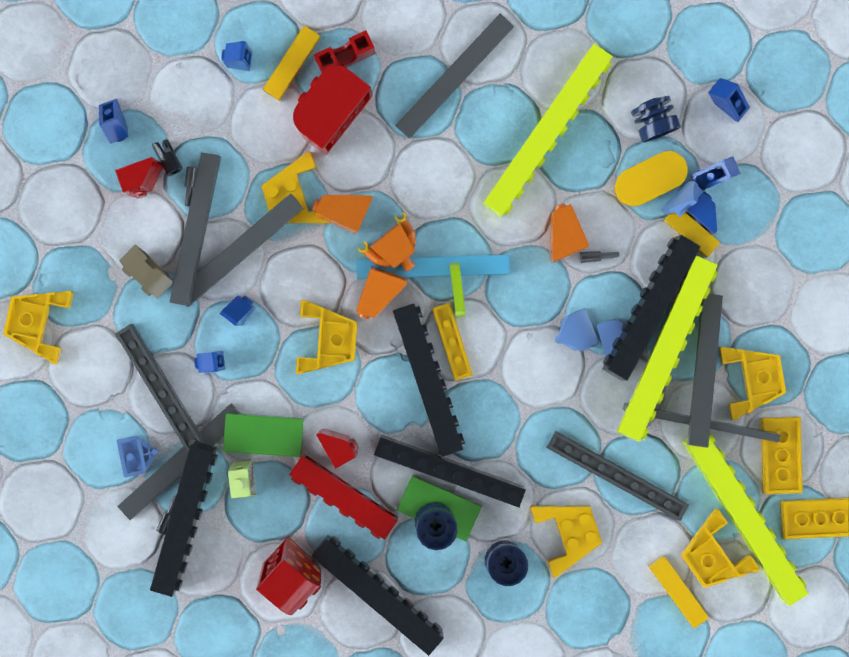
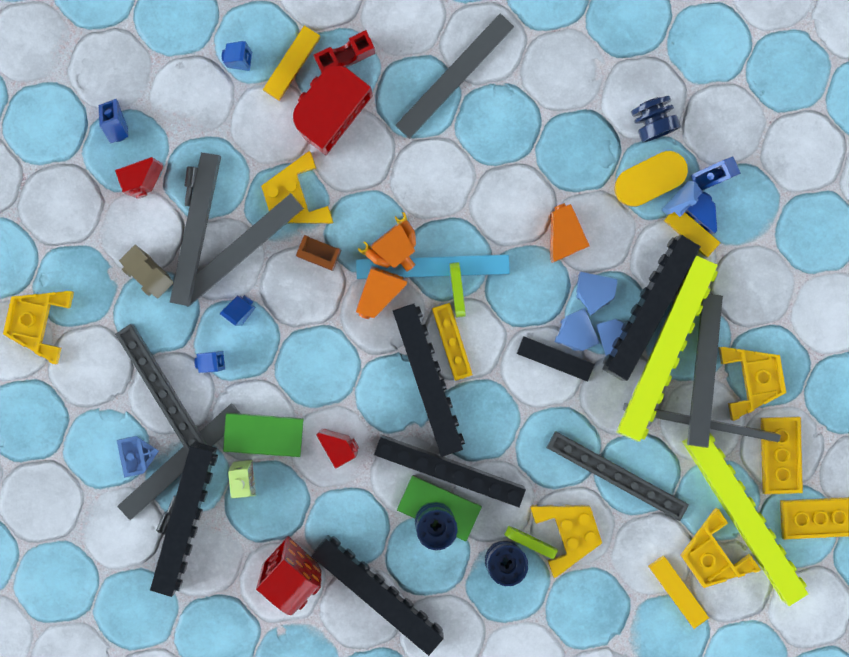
black hinge [152,139,183,176] -> none
red brick [289,453,398,540] -> none
yellow wing [296,300,358,374] -> none
orange slope [312,195,373,234] -> none
neon yellow brick [482,44,613,217] -> none
dark grey axle [580,251,620,263] -> none
blue slope [708,78,750,122] -> none
none -> dark orange panel [296,235,342,271]
none -> lime beam [504,526,558,559]
none -> black tile [516,336,595,382]
none -> medium blue slope [576,272,618,316]

